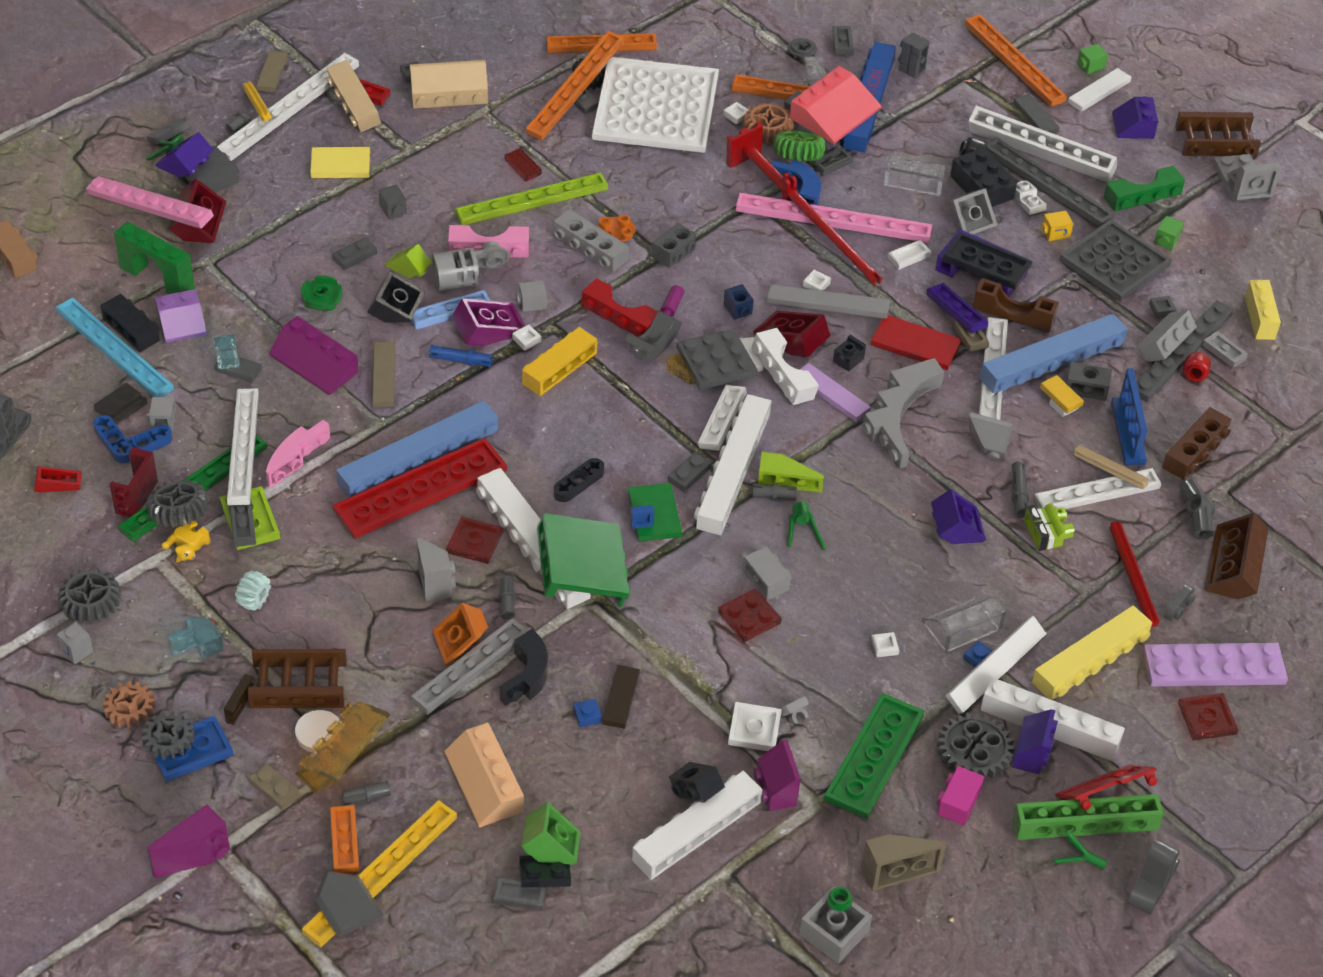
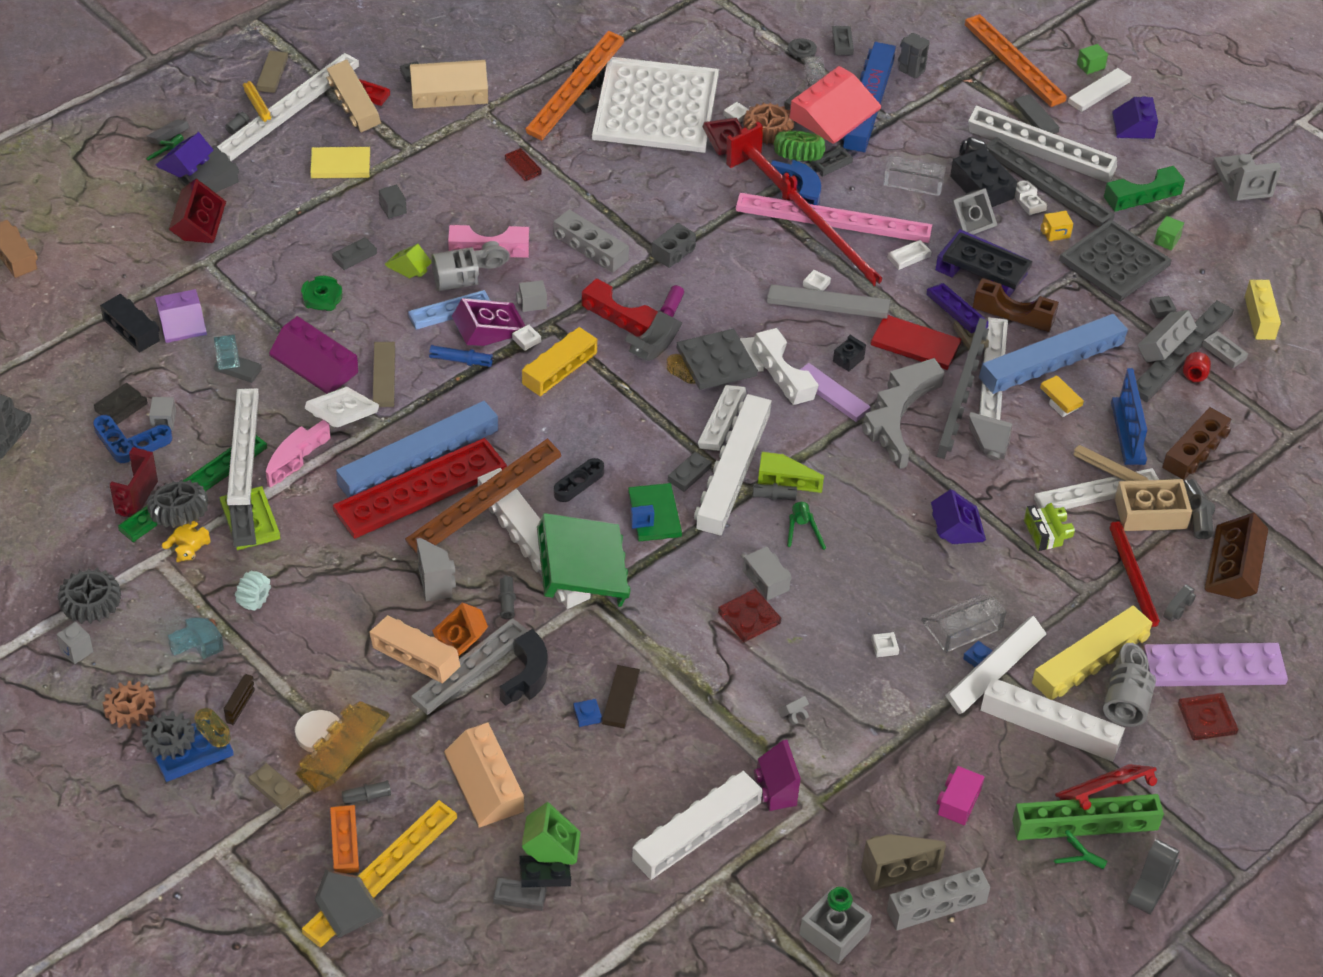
red slope [34,466,82,492] -> none
medium azure tile [56,297,174,397] -> none
bright pink plate [85,176,214,229] -> none
green arch [114,221,195,294] -> none
magenta slope [147,804,230,878] -> none
reddish brown fence [248,648,347,709] -> none
black slope [367,271,425,322] -> none
clear red tile [446,516,503,564] -> none
lime tile [455,172,608,225] -> none
orange tile [546,33,657,53] -> none
orange dish [597,215,636,242] -> none
black brick [668,762,725,803] -> none
dark blue brick [723,284,754,320] -> none
white plate [728,702,782,751] -> none
orange tile [732,74,811,100] -> none
dark red slope [753,311,831,358] -> none
green plate [824,693,925,819] -> none
dark grey gear [937,712,1015,781] -> none
dark grey pin [1012,461,1029,518] -> none
dark purple slope [1012,709,1058,775] -> none
dark grey brick [1066,362,1112,401] -> none
reddish brown fence [1175,112,1261,156] -> none
none -> clear yellow beam [194,708,231,747]
none -> white plate [305,387,379,428]
none -> light nougat brick [369,615,460,684]
none -> dark orange plate [405,438,561,555]
none -> dark red tile [702,118,743,155]
none -> light grey brick [887,867,991,931]
none -> dark grey plate [937,318,989,459]
none -> light grey cylinder [1103,643,1156,727]
none -> tan brick [1115,479,1192,531]

